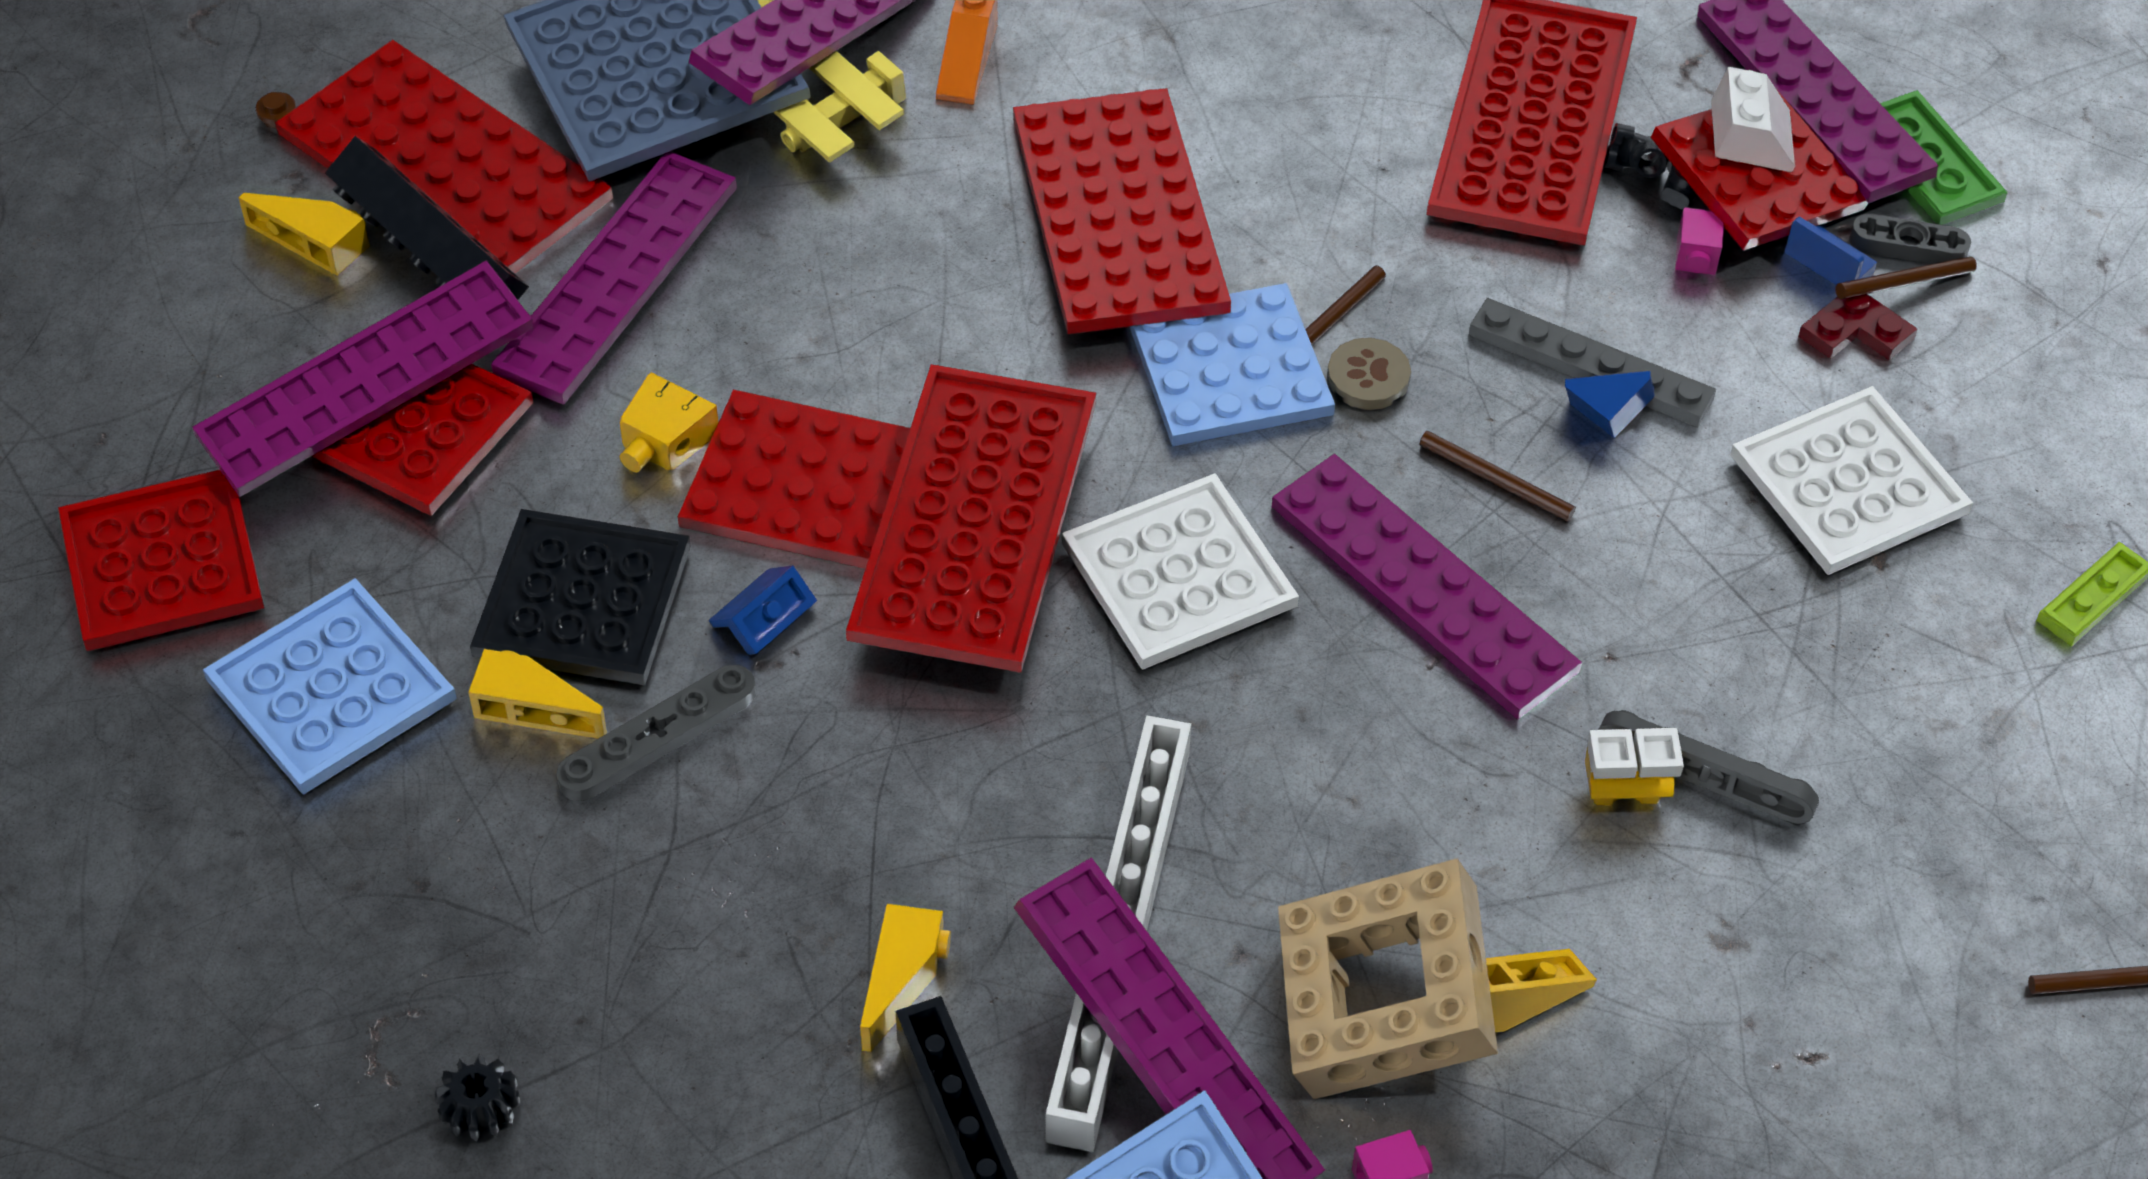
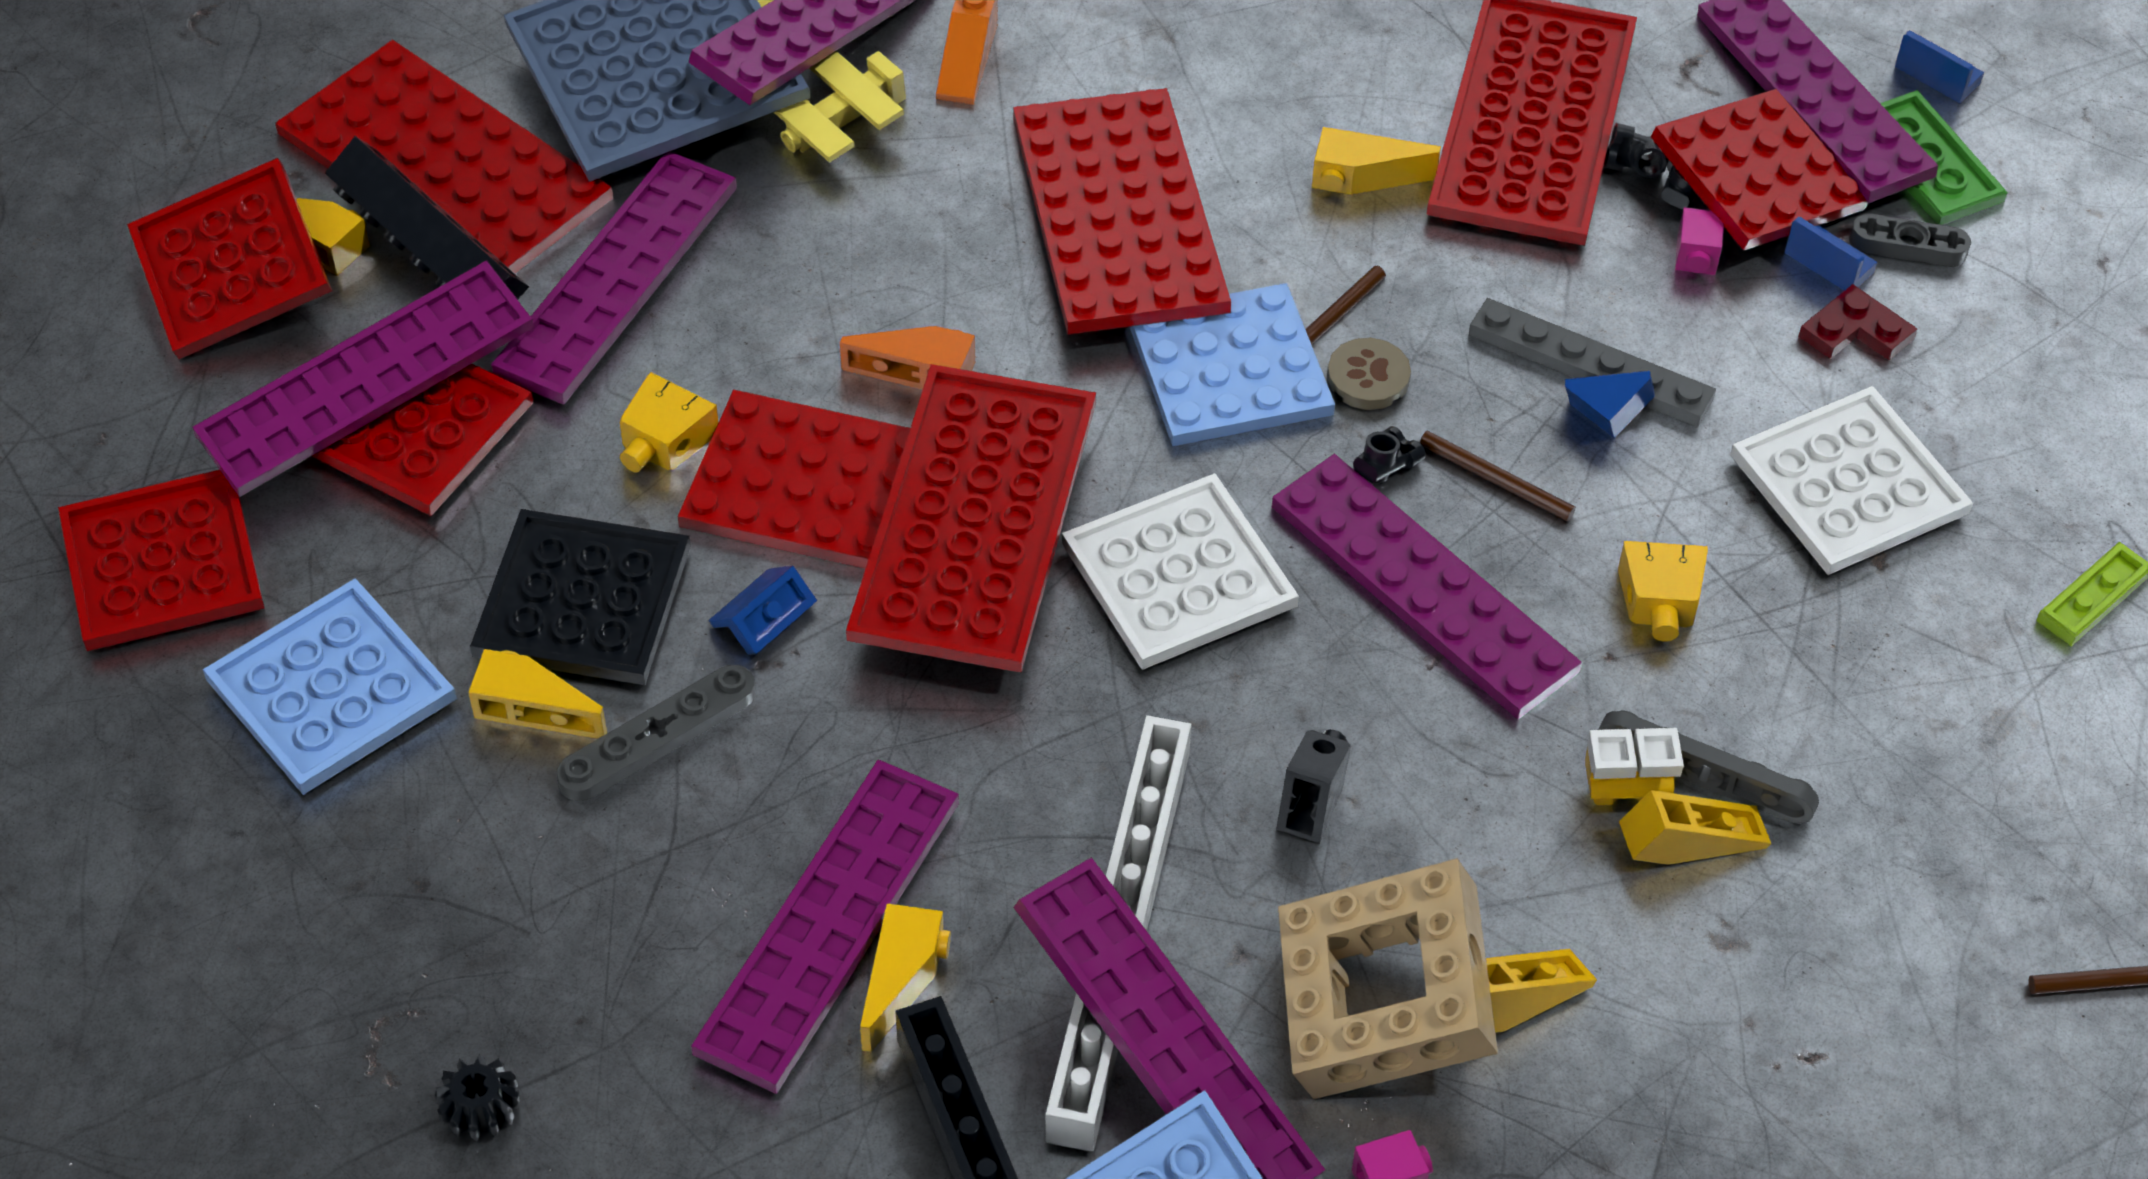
reddish brown plate [255,92,296,128] -> none
white slope [1711,67,1795,172] -> none
reddish brown bar [1835,256,1977,299] -> none
none -> red plate [127,158,332,359]
none -> magenta plate [691,759,959,1094]
none -> orange slope [840,326,976,390]
none -> black torso [1276,729,1351,844]
none -> yellow slope [1312,127,1441,195]
none -> black plate [1353,426,1426,483]
none -> yellow torso [1618,541,1708,642]
none -> yellow slope [1619,790,1772,865]
none -> blue panel [1895,30,1984,103]

